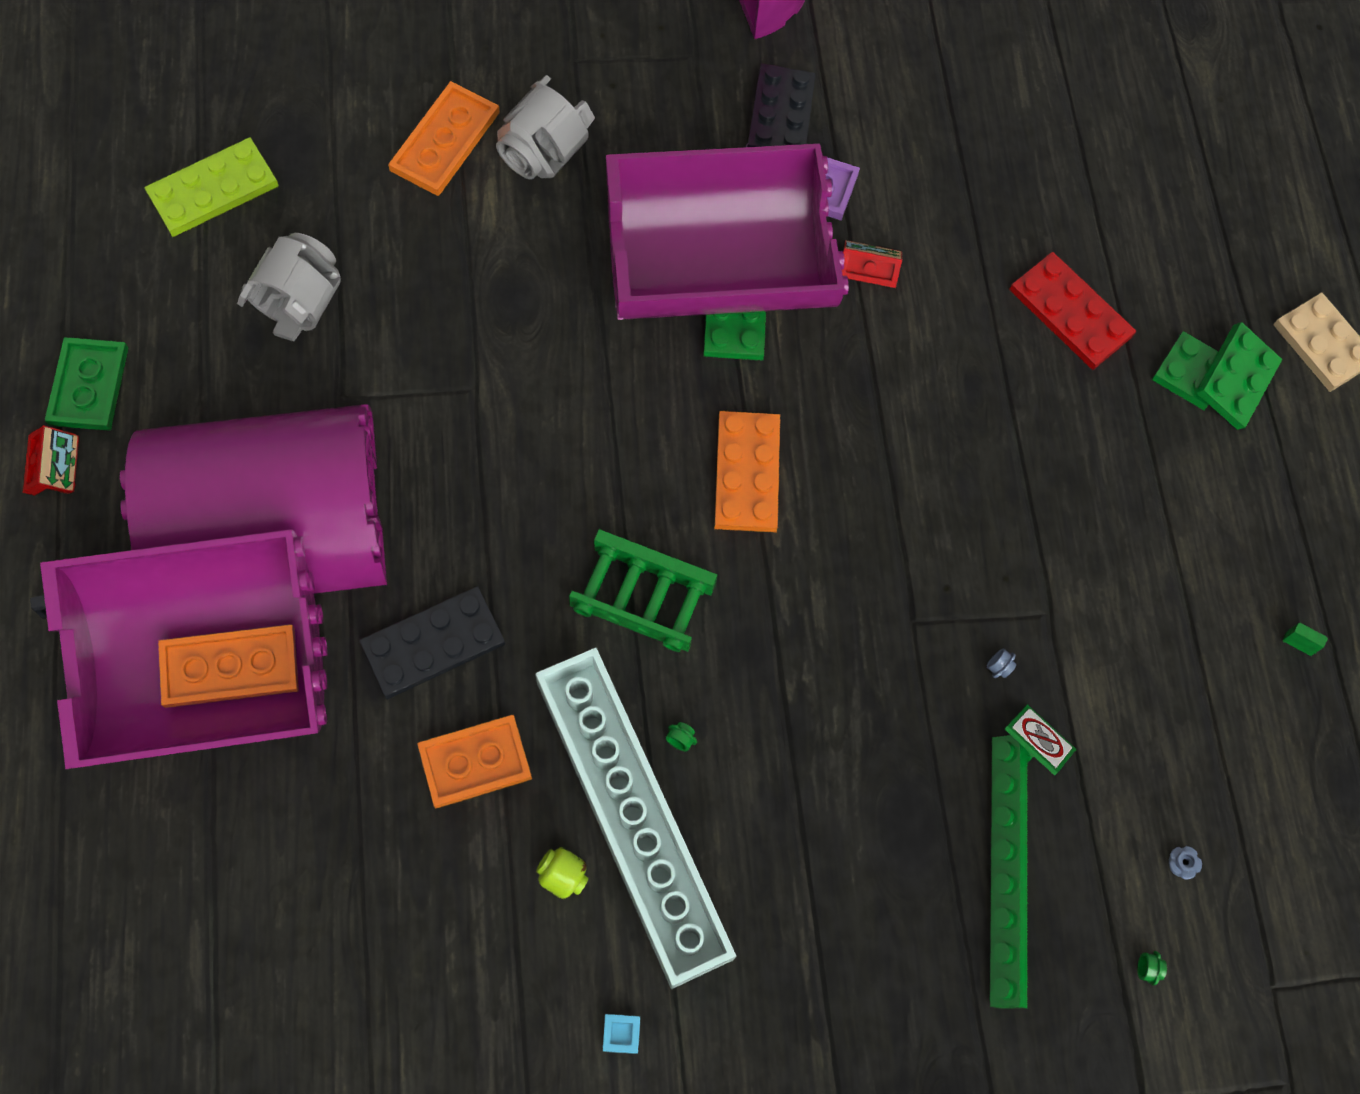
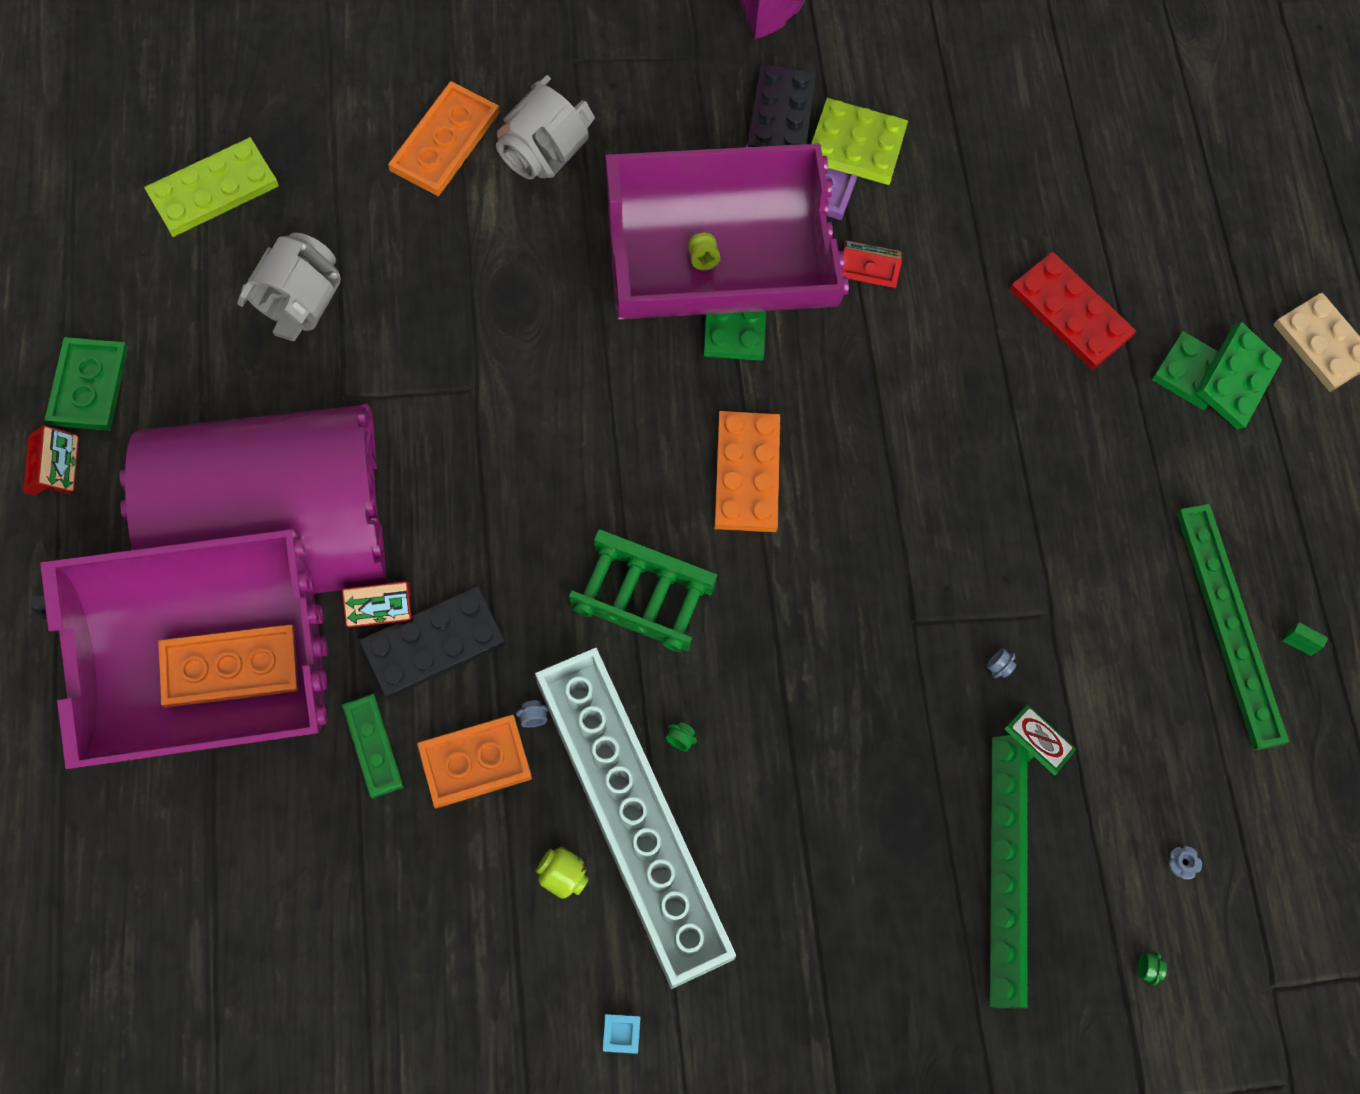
none -> panel [342,581,412,628]
none -> green tile [342,694,404,799]
none -> sand blue plate [516,700,549,728]
none -> lime wheel [688,232,720,271]
none -> lime plate [812,98,908,185]
none -> green plate [1176,504,1289,751]

